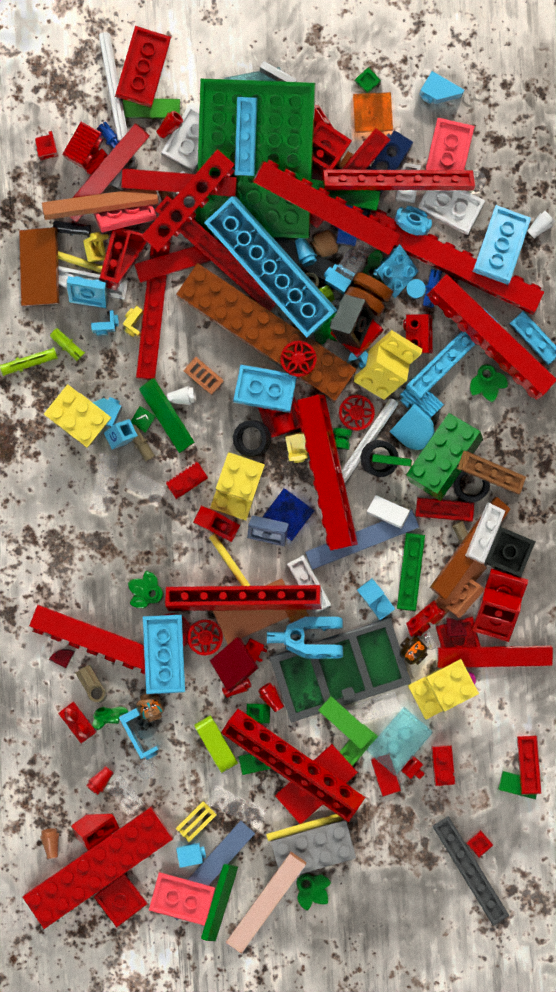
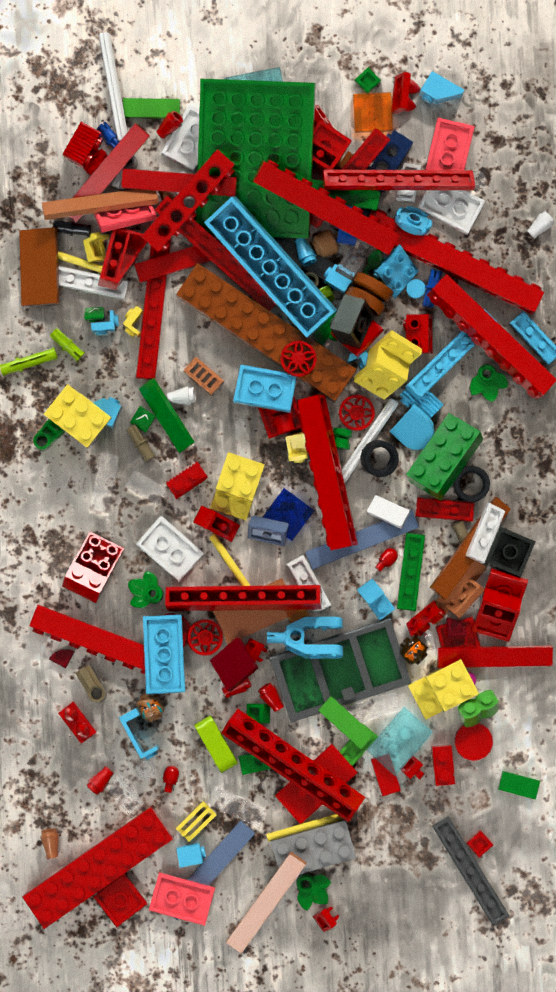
red panel [35,131,58,161] -> none
medium azure plate [67,276,108,309] -> none
red slope [71,814,119,850] -> none
green plate [92,707,128,730] -> none
medium azure brick [104,419,138,450] -> none
red tile [115,26,171,108] -> none
green tile [201,864,238,941] -> none
black tyre [233,420,271,457] -> none
medium azure tile [235,97,257,176] -> none
white tile [260,61,297,82] -> none
green tile [372,454,412,467] -> none
medium nougat tile [457,451,526,495] -> none
medium azure tile [473,205,531,285] -> none
red tile [517,736,541,795] -> none
none -> green piece [33,419,65,452]
none -> slope [62,532,124,603]
none -> green slope [84,307,105,322]
none -> white tile [136,516,204,582]
none -> red cylinder [163,765,179,793]
none -> red tile [312,907,339,932]
none -> red cylinder [375,548,398,572]
none -> red tile [391,71,421,114]
none -> red tile [454,723,493,761]
none -> bright green brick [458,690,499,727]

